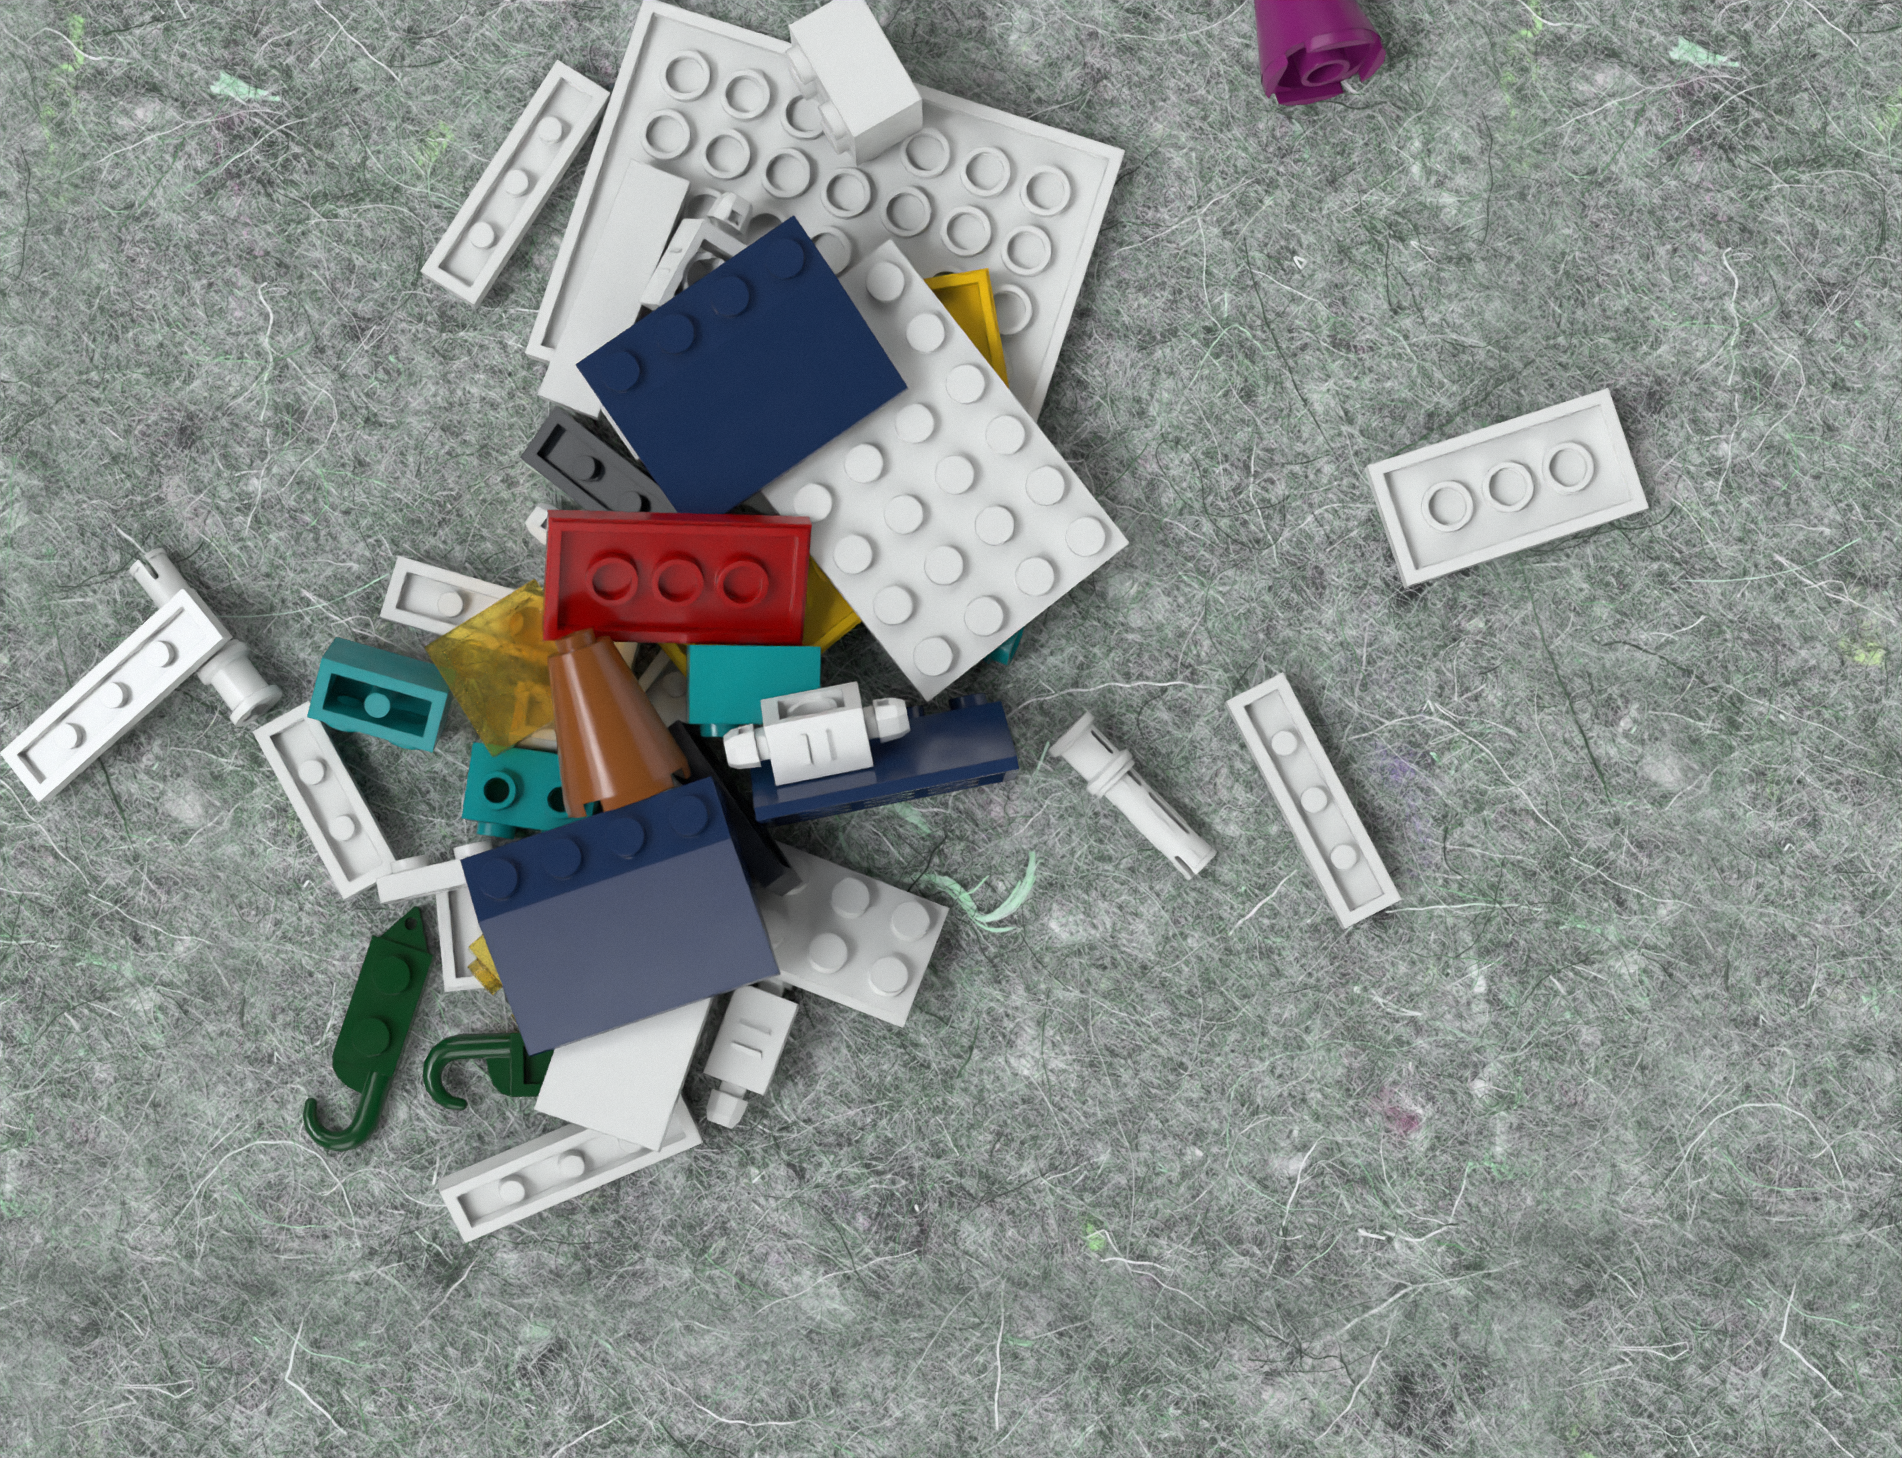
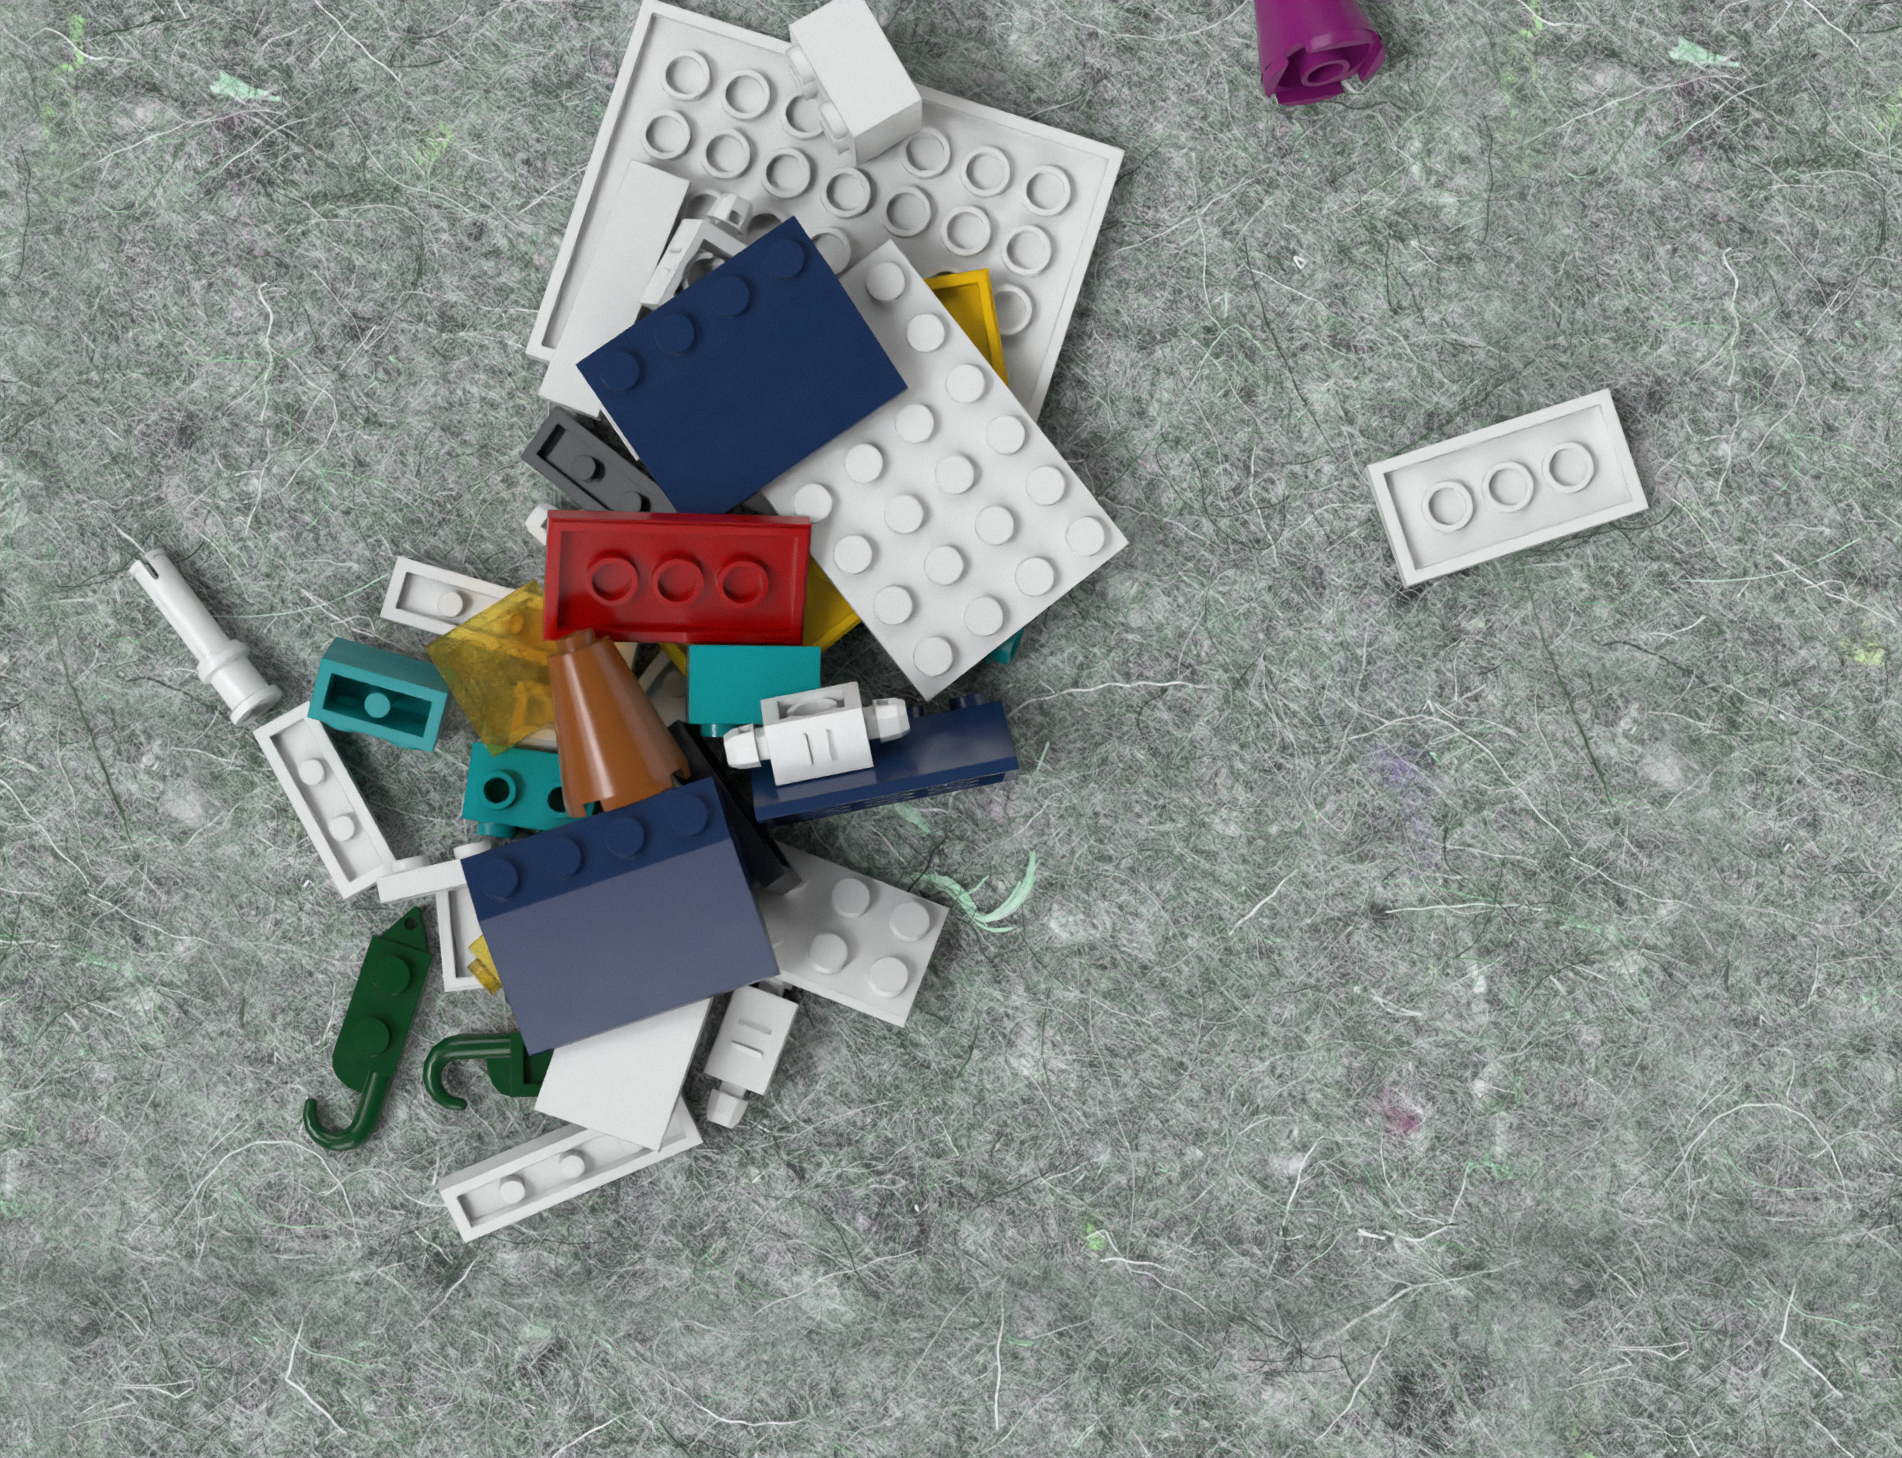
white plate [0,588,233,802] -> none
white plate [421,60,611,309] -> none
white pin [1048,711,1217,881] -> none
white plate [1225,672,1402,929] -> none

